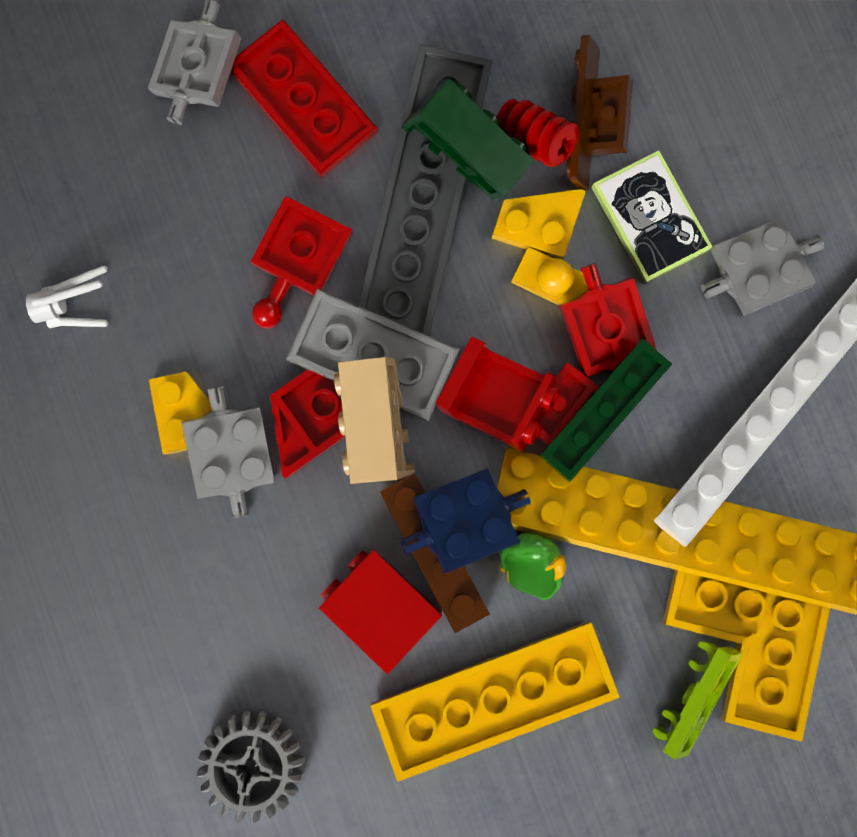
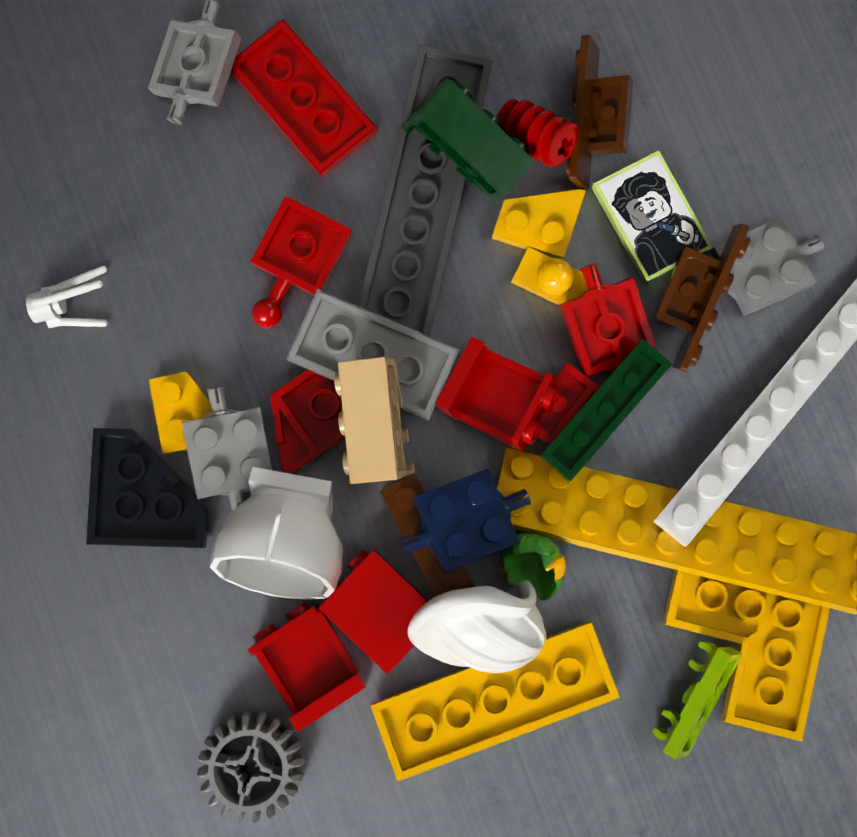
none -> black plate [86,428,208,548]
none -> white plate [210,467,343,600]
none -> red panel [247,602,367,732]
none -> white piece [407,580,546,673]
none -> reddish brown bracket [653,224,750,372]

